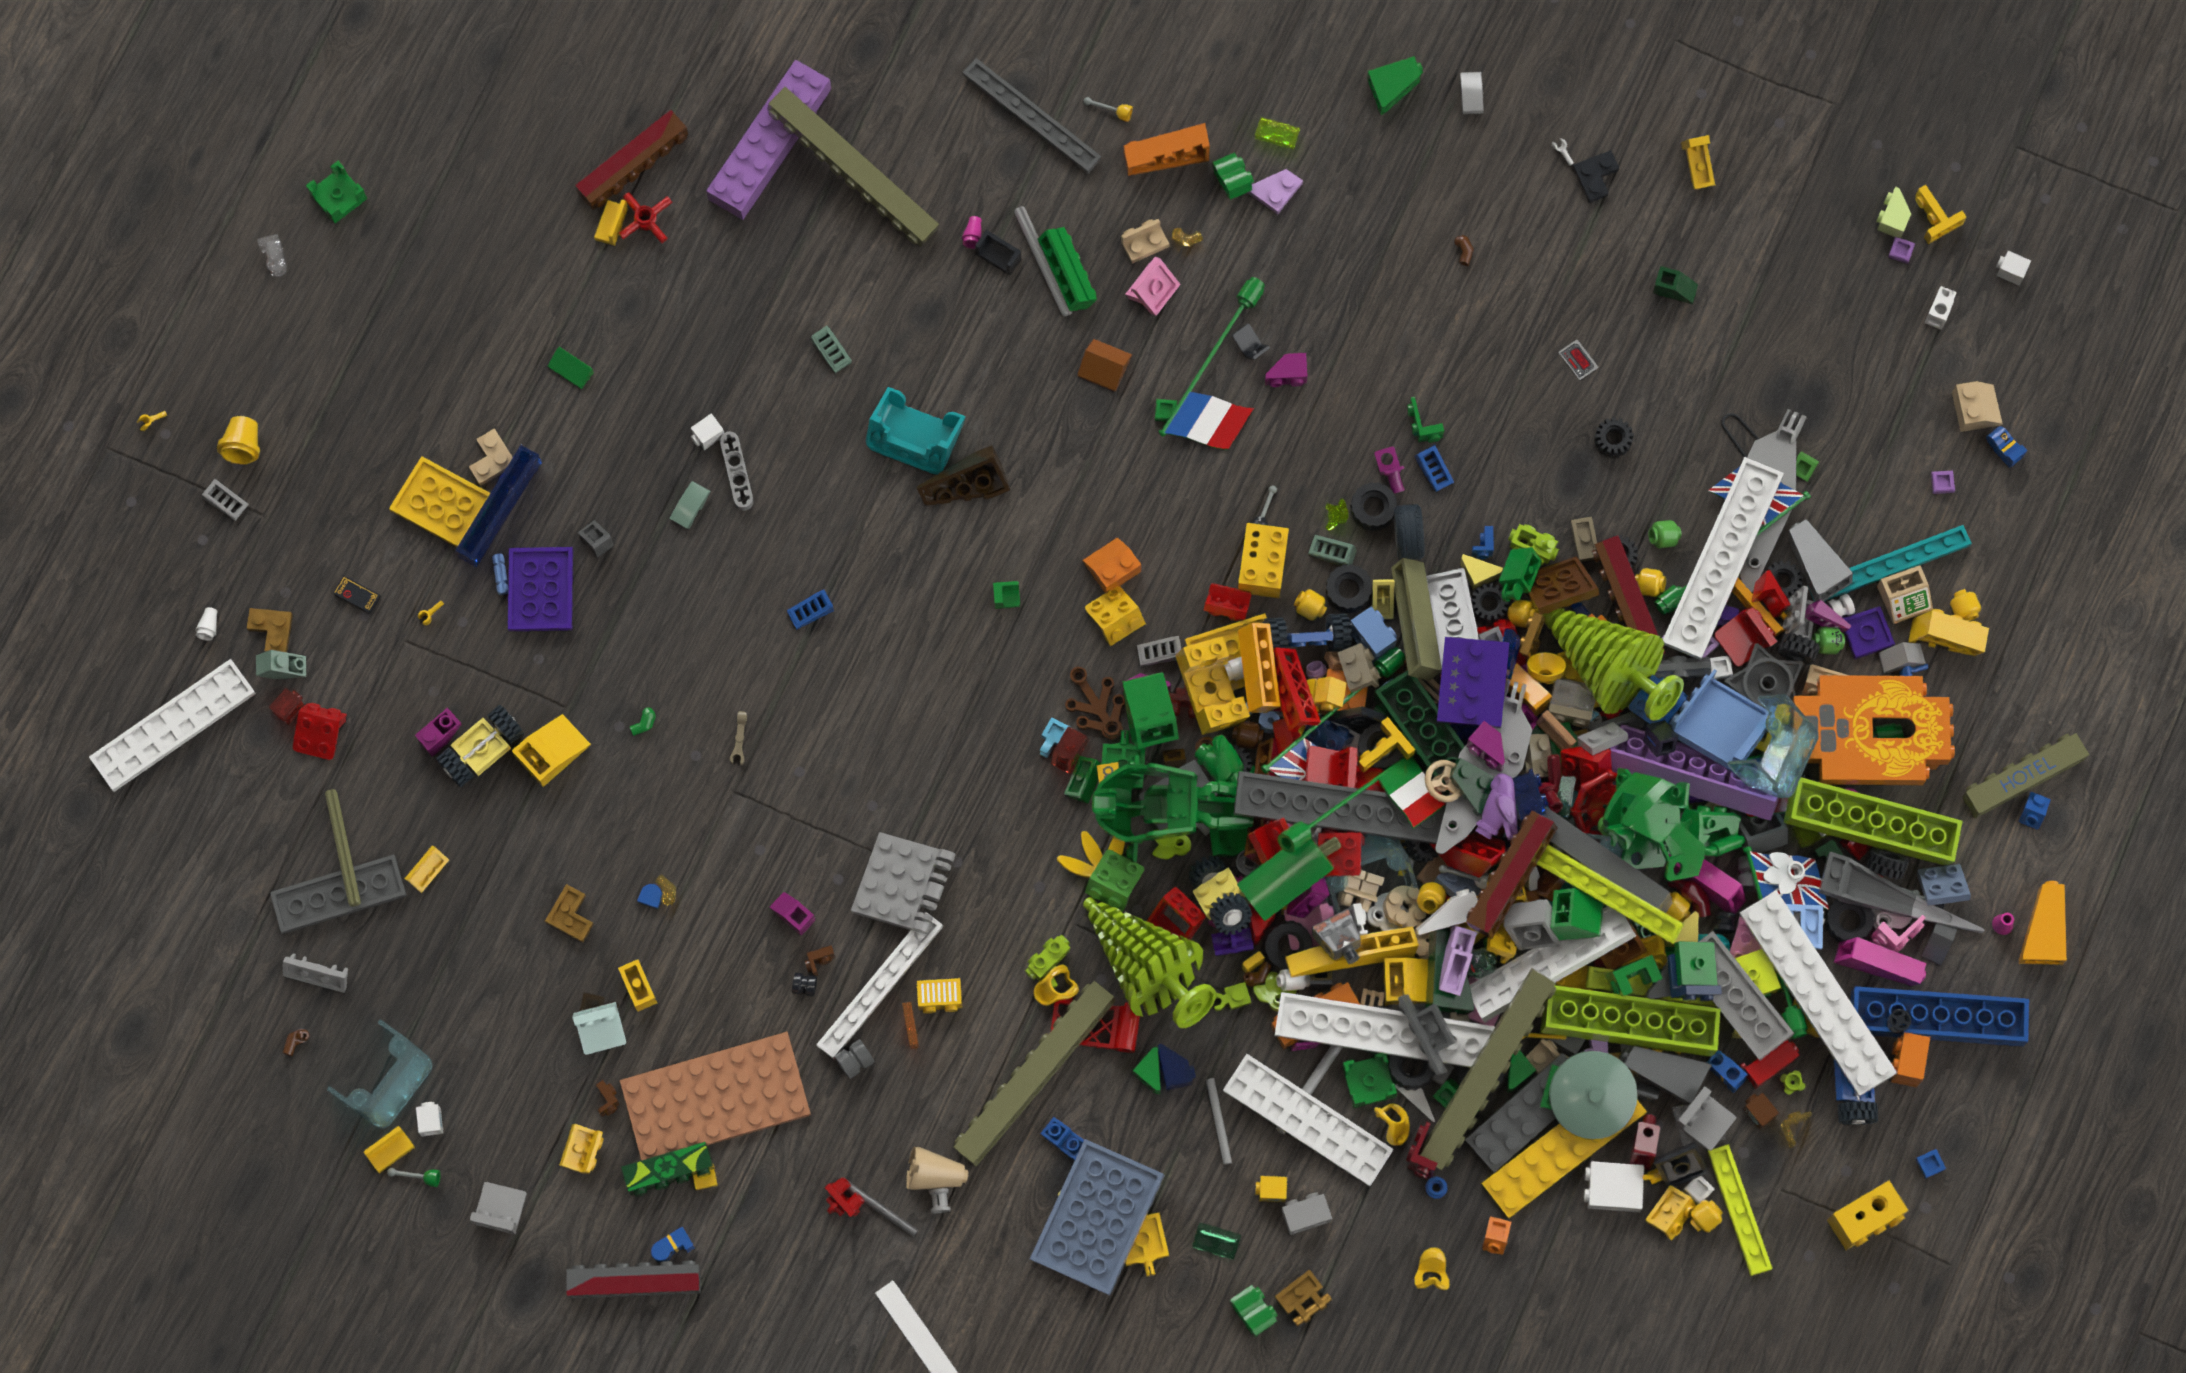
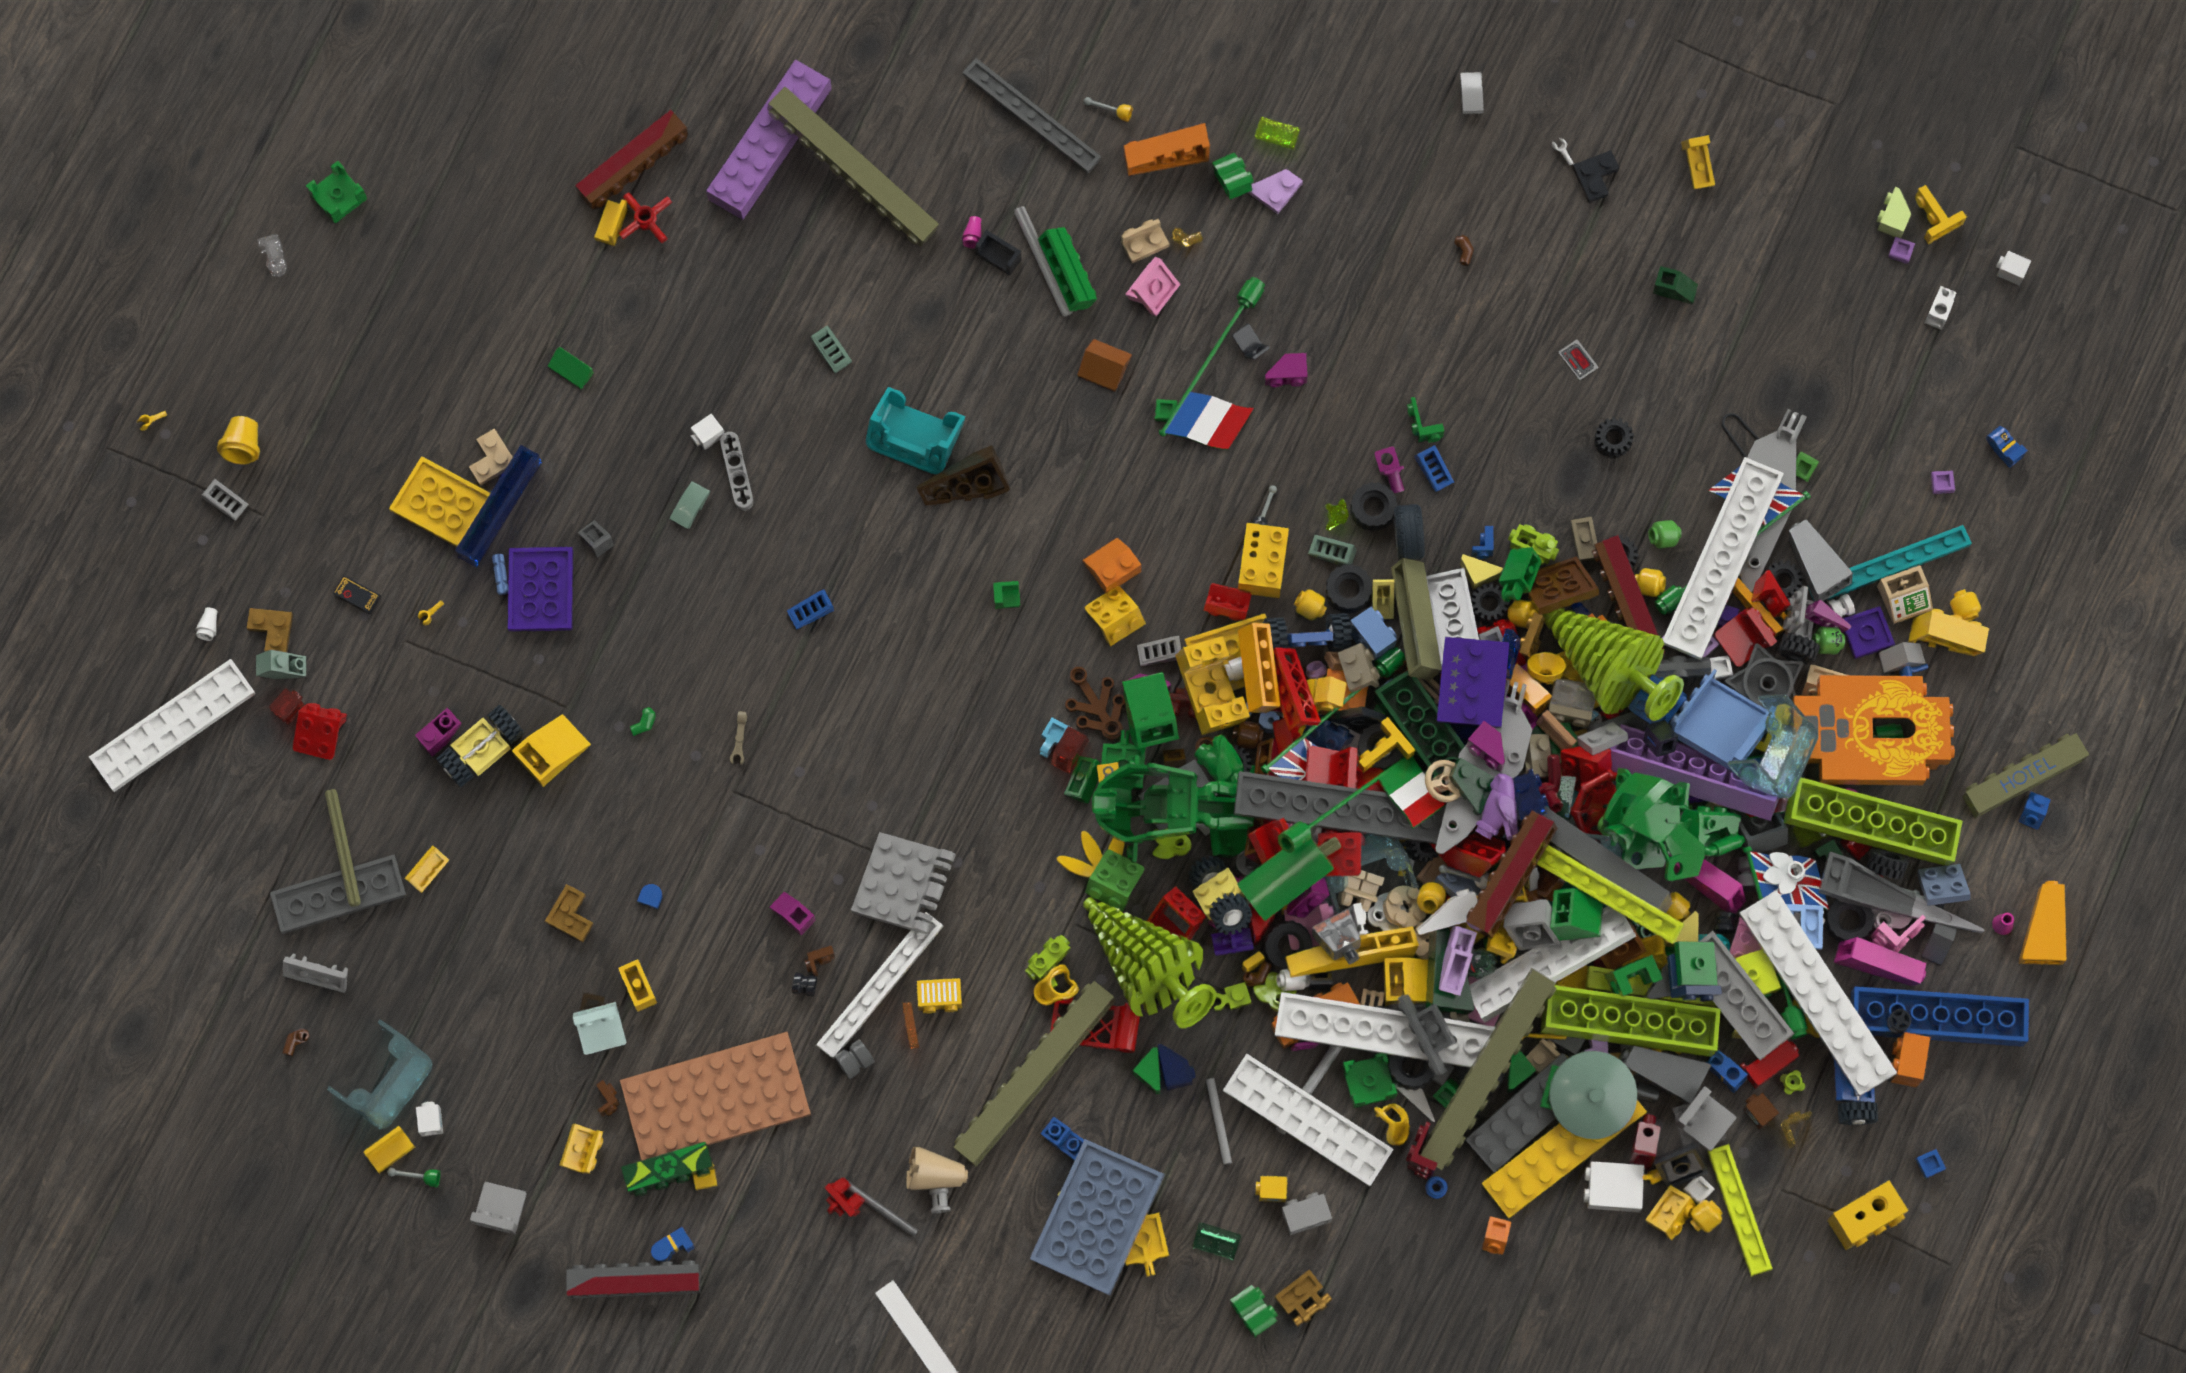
clear yellow arm [655,874,676,905] -> none
green slope [1367,57,1423,115] -> none
yellow piece [1414,1248,1449,1290] -> none
dark red arm [1668,874,1711,917] -> none
tan slope [1952,381,2002,432] -> none

